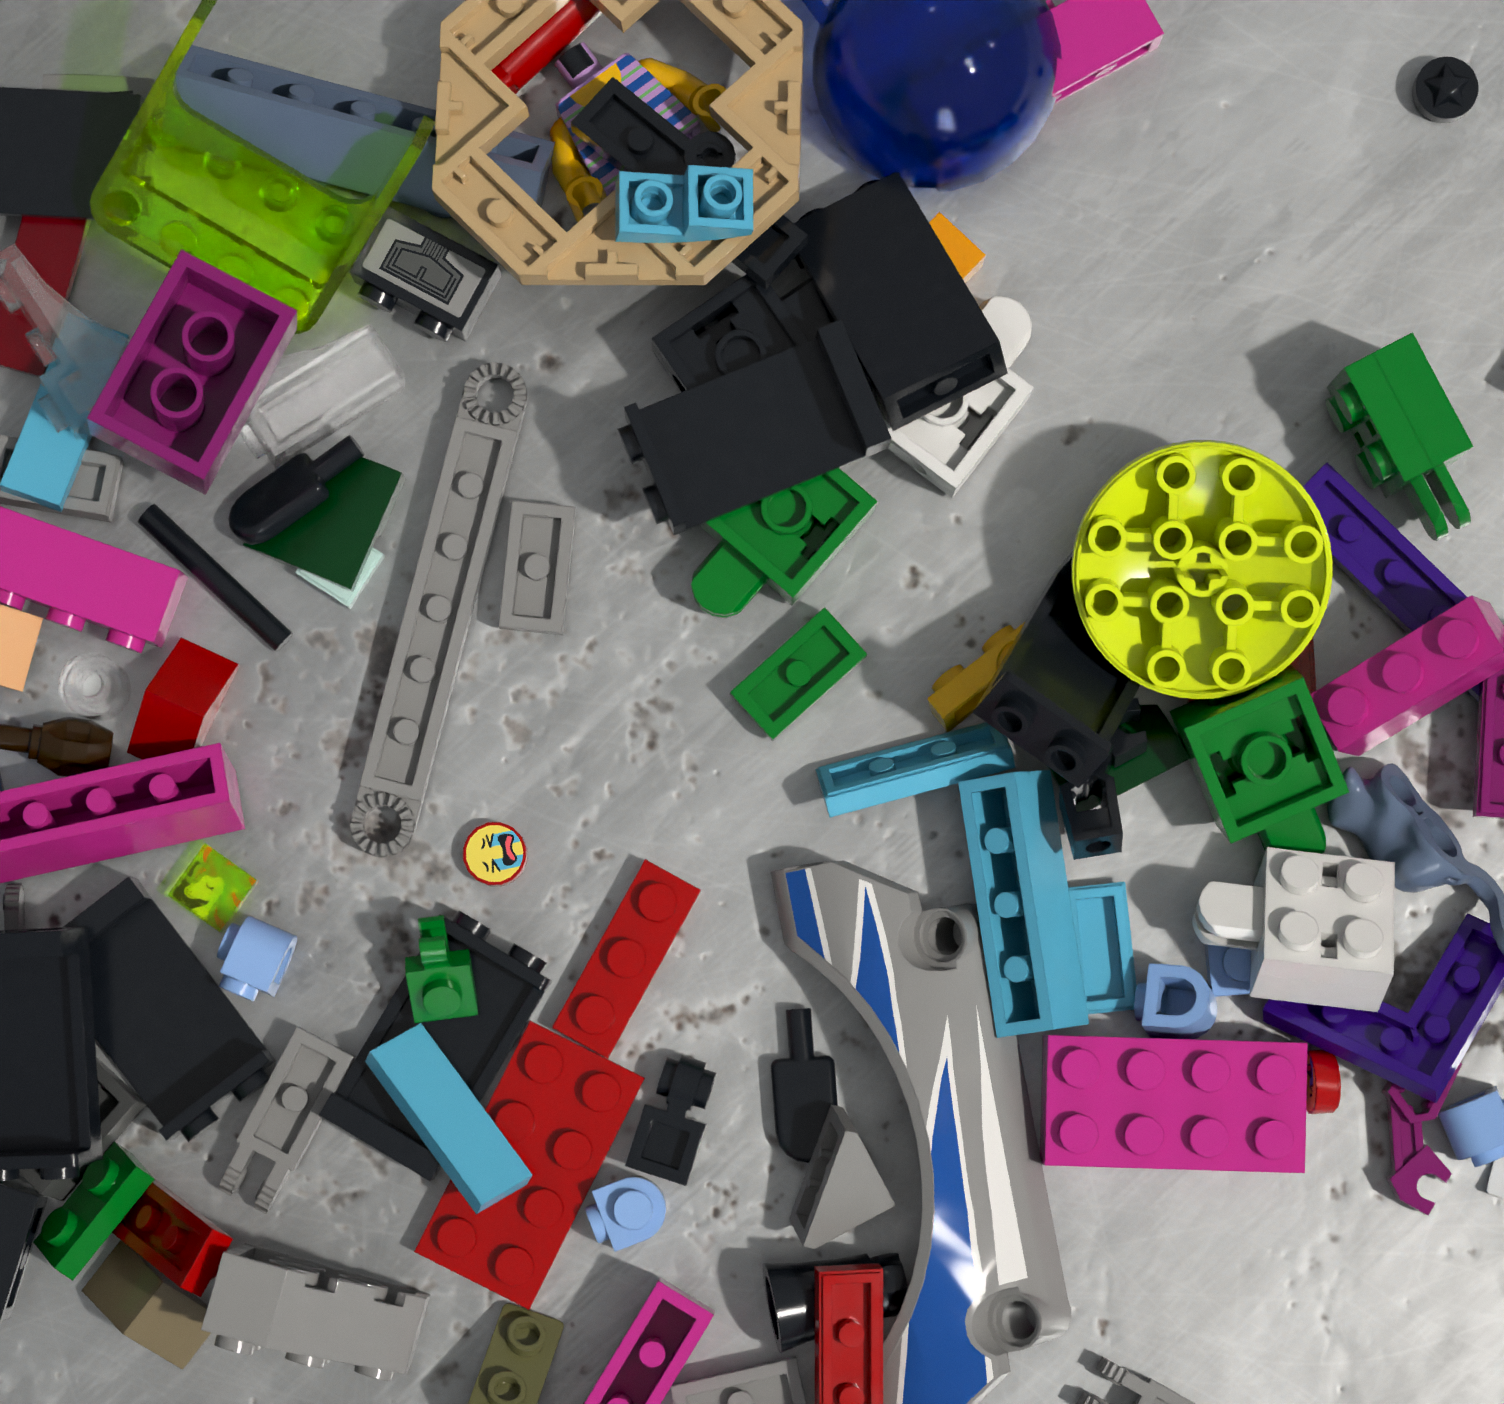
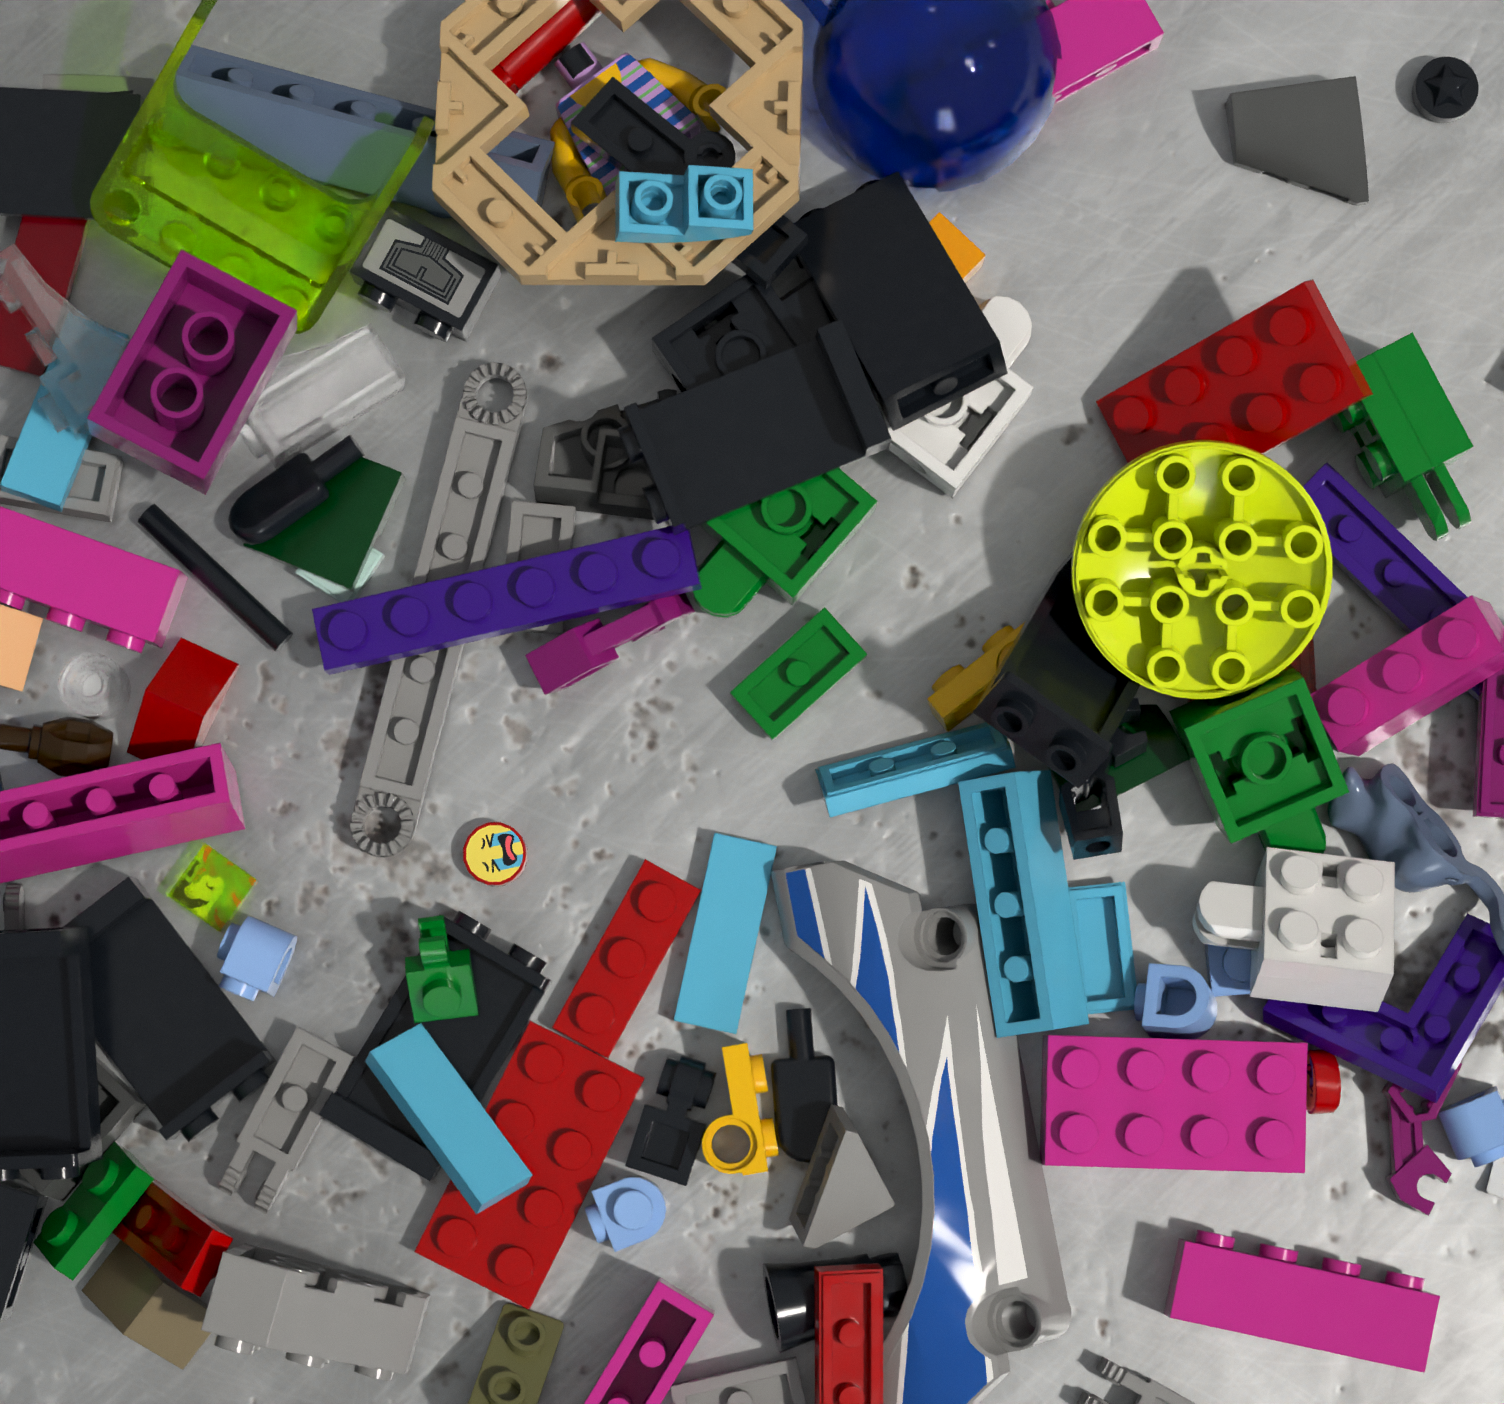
none -> dark purple plate [312,526,702,675]
none -> magenta piece [525,593,695,695]
none -> dark grey slope [533,389,677,520]
none -> medium azure tile [674,833,777,1034]
none -> yellow plate [702,1043,779,1176]
none -> red plate [1096,279,1373,463]
none -> dark pink brick [1163,1229,1440,1373]
none -> dark grey slope [1225,76,1369,206]

